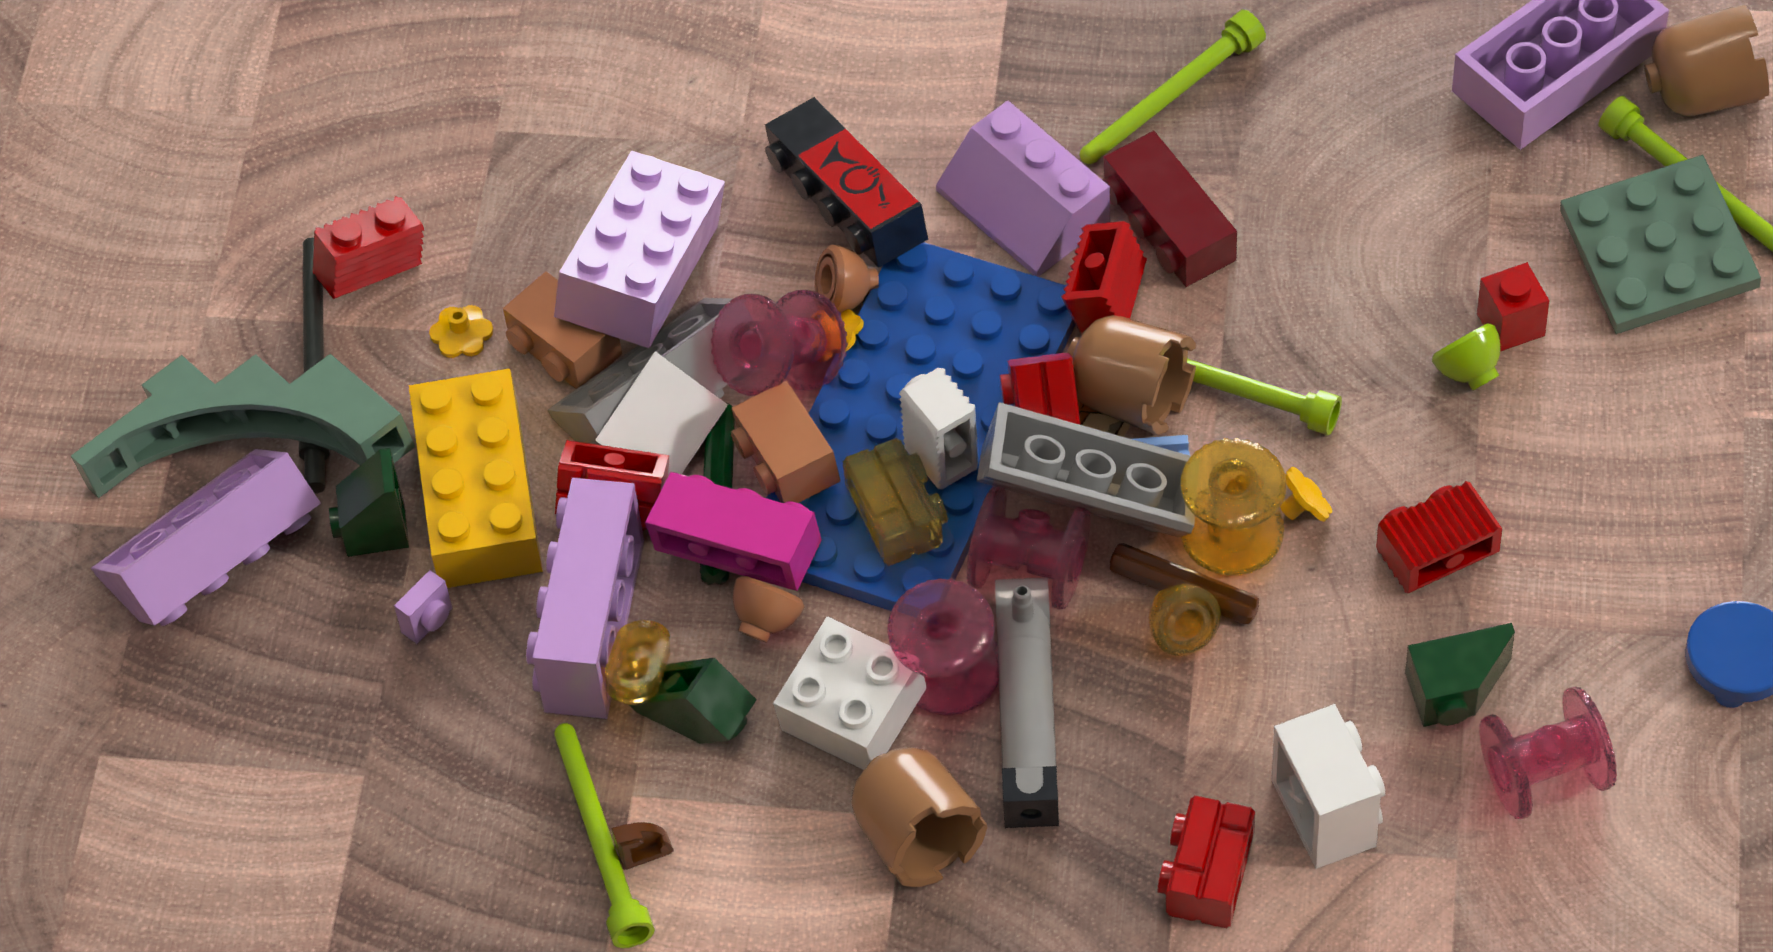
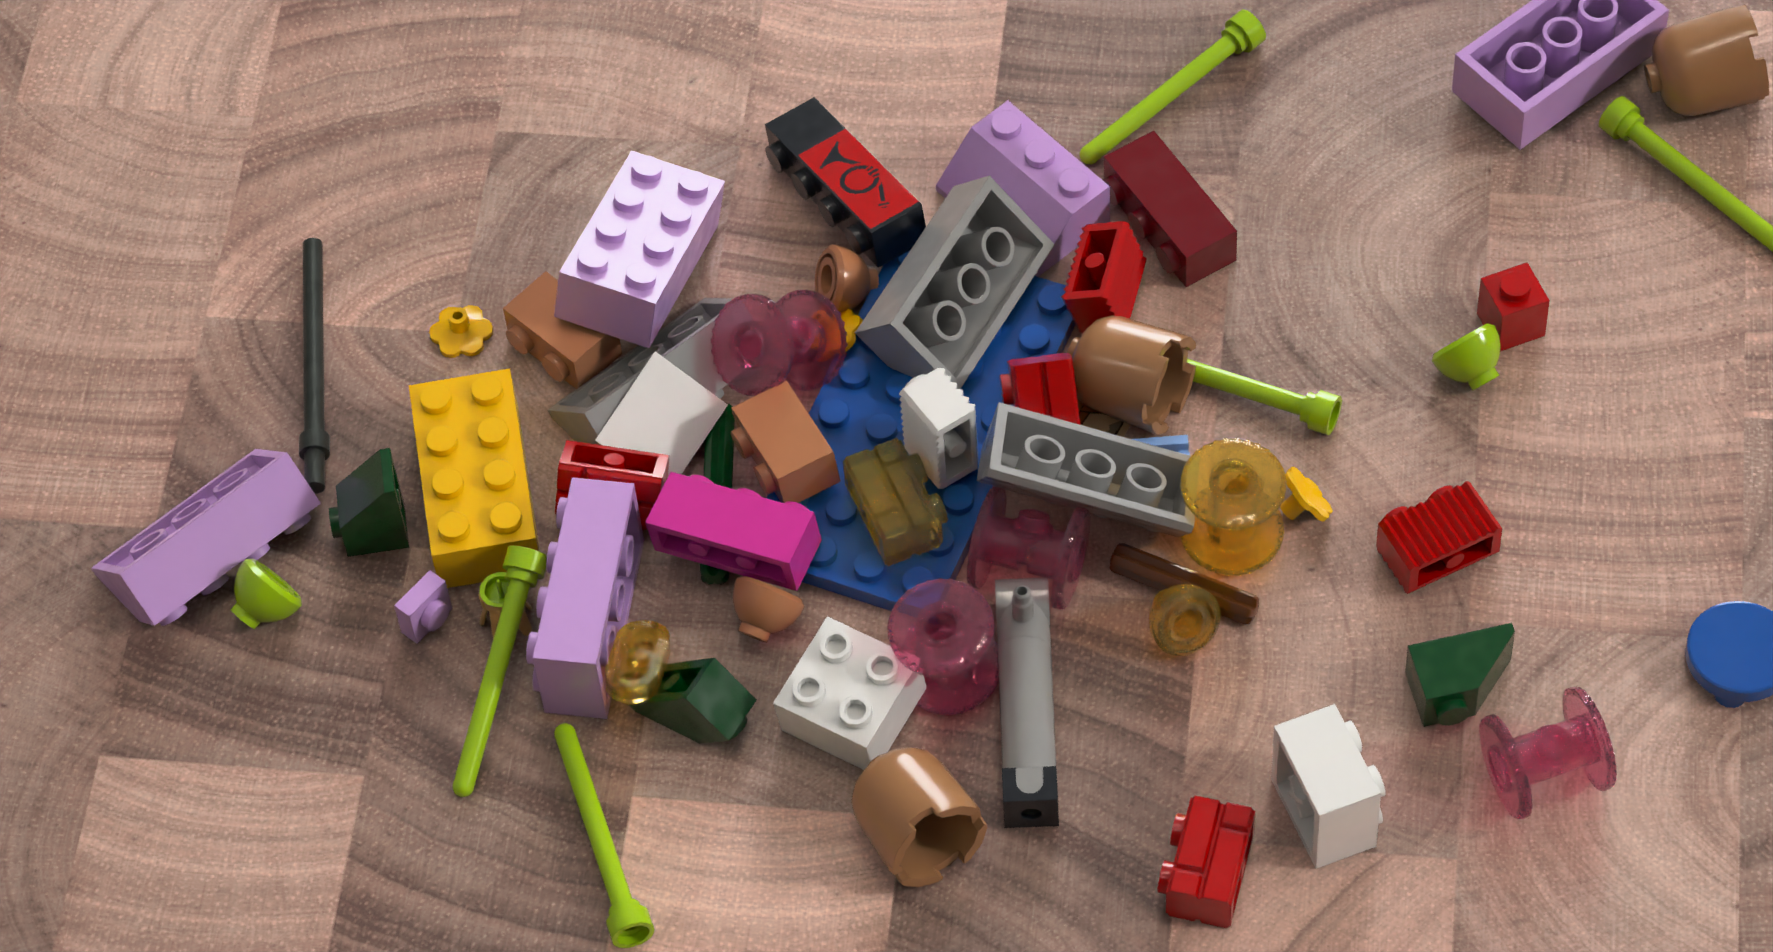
sand green arch [71,354,415,498] -> none
red brick [313,196,424,299] -> none
reddish brown tile [611,822,674,870] -> none
sand green plate [1560,155,1761,334] -> none
none -> lime brick [231,559,302,629]
none -> lime piece [453,545,547,797]
none -> piece [478,572,532,639]
none -> light grey slope [855,176,1055,389]

